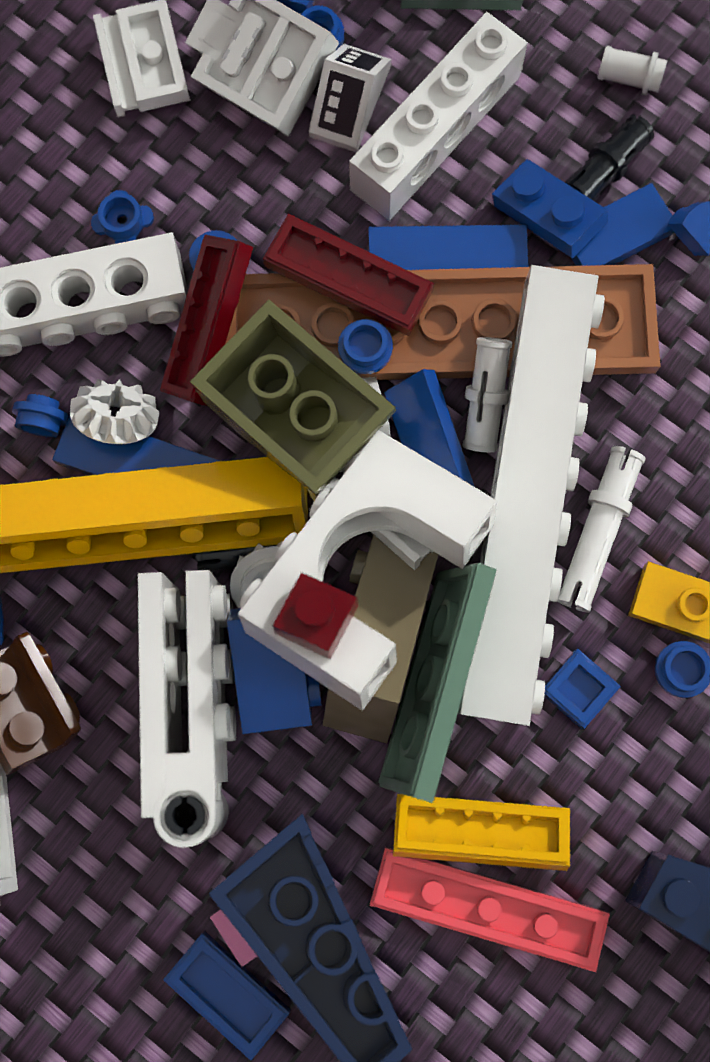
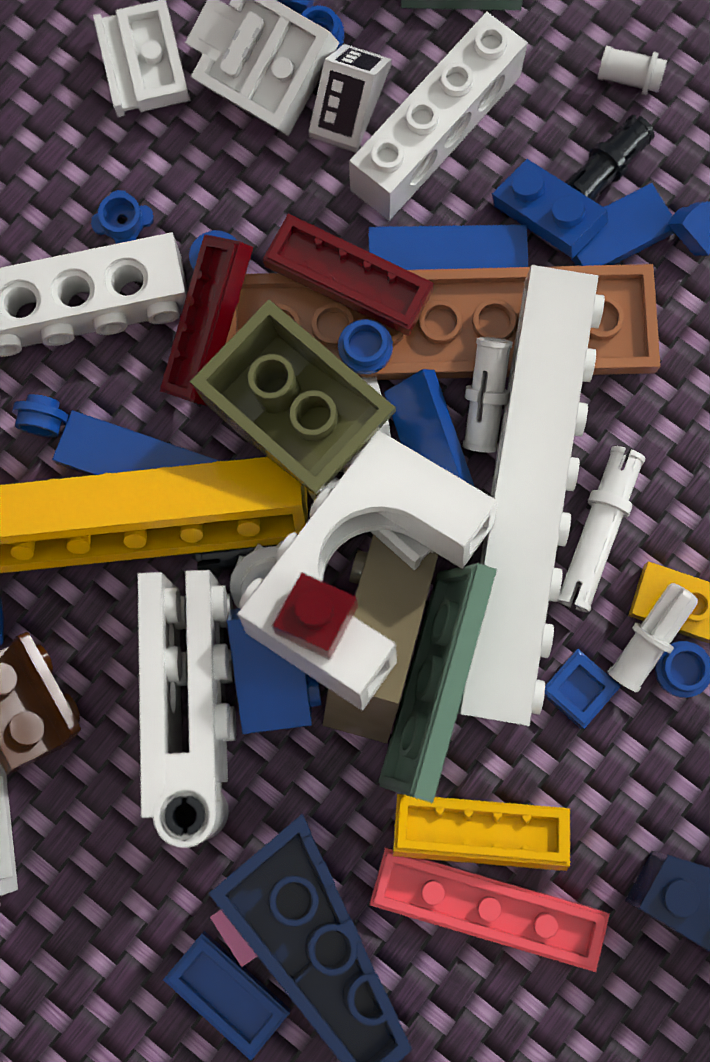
white gear [70,379,159,444] -> none
none -> white axle [608,583,698,692]

